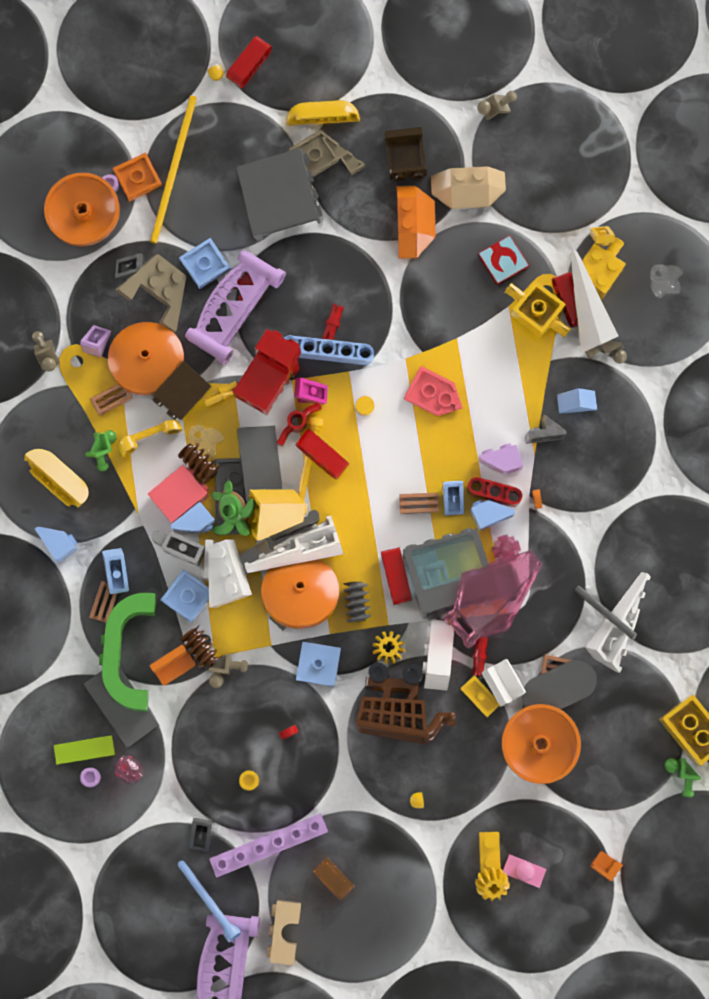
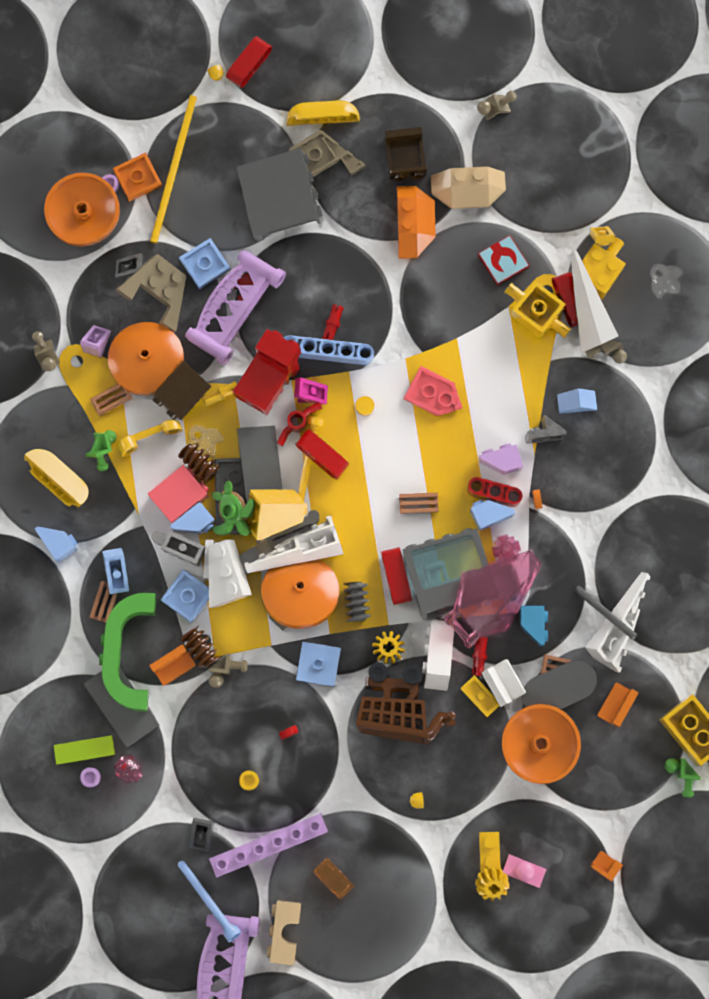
light blue slope [442,481,464,516] -> none
none -> dark azure slope [519,606,548,647]
none -> orange panel [597,683,639,728]

